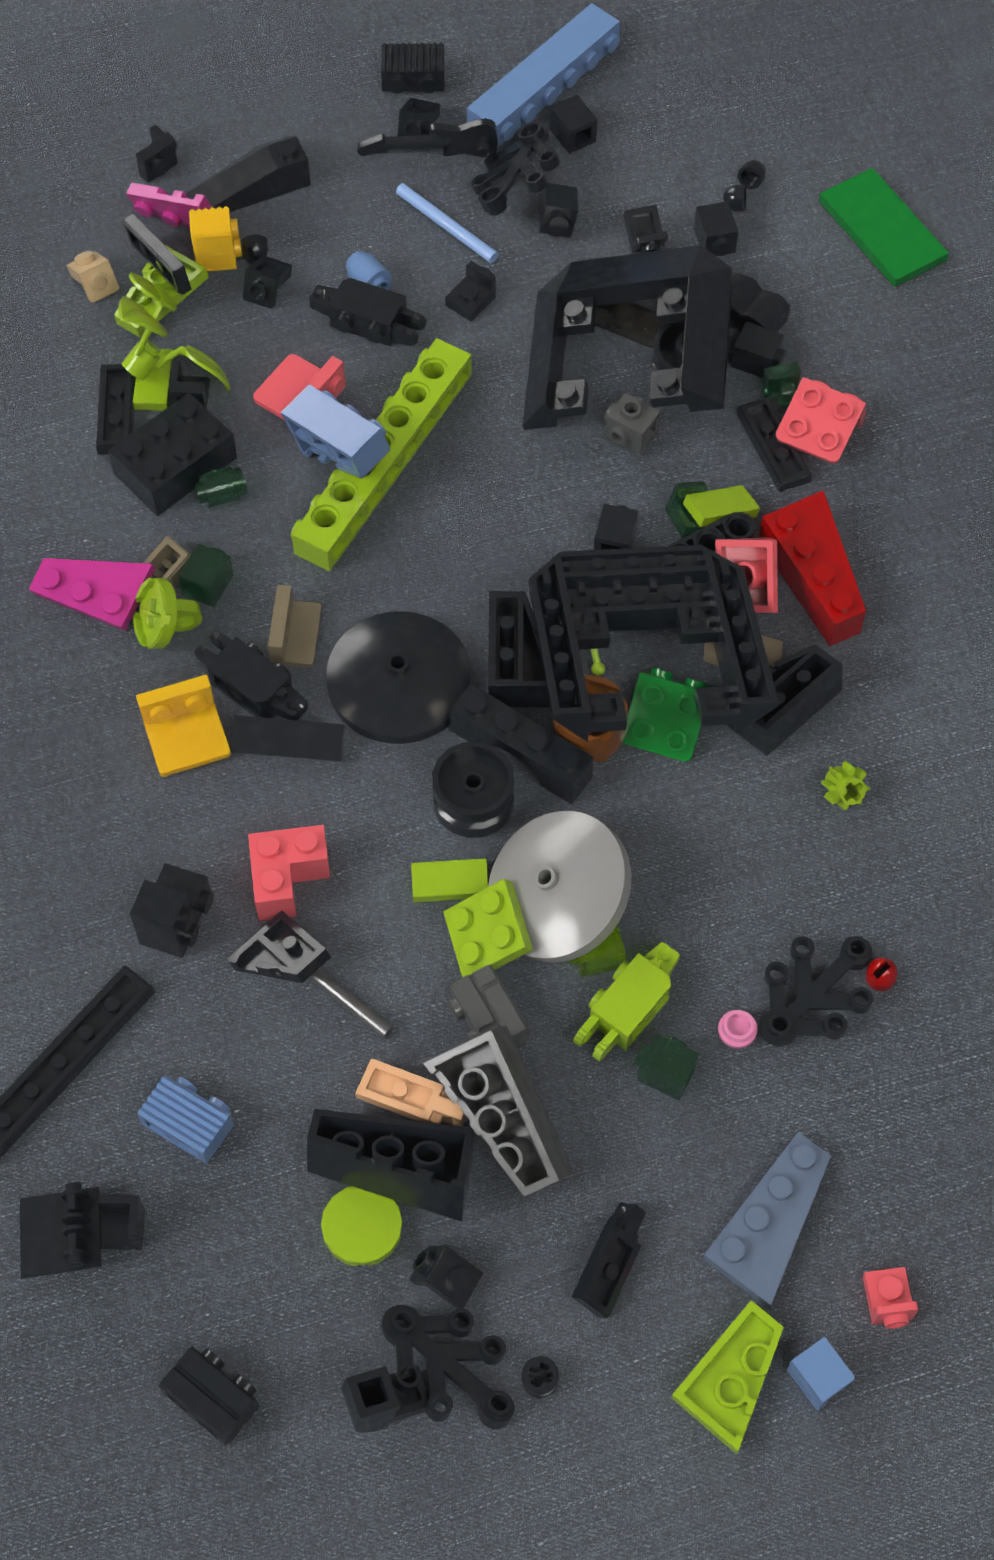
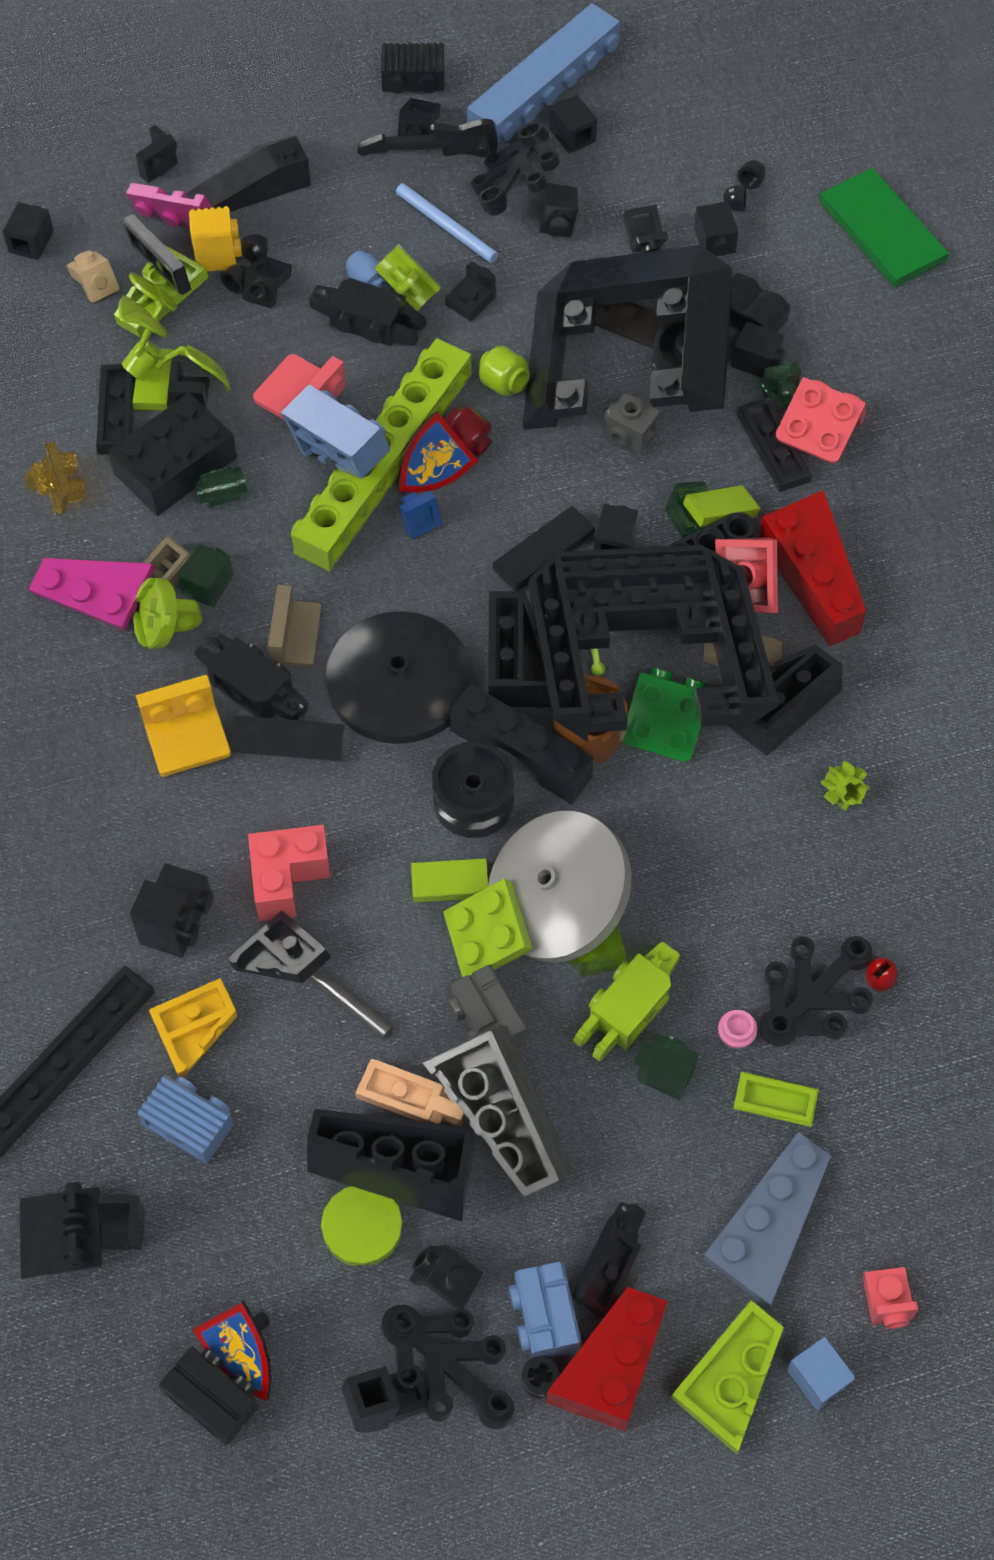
none -> black brick [3,202,54,261]
none -> clear yellow hips [24,442,86,514]
none -> yellow wing [149,978,237,1078]
none -> shield [192,1301,272,1401]
none -> black hinge [221,264,247,294]
none -> lime hips [375,243,441,311]
none -> shield [398,411,478,493]
none -> blue tile [399,491,443,539]
none -> dark red head [445,406,492,456]
none -> lime head [479,346,530,396]
none -> black tile [493,506,595,591]
none -> medium blue brick [508,1262,582,1359]
none -> red wedge [546,1287,668,1432]
none -> lime tile [733,1071,819,1127]

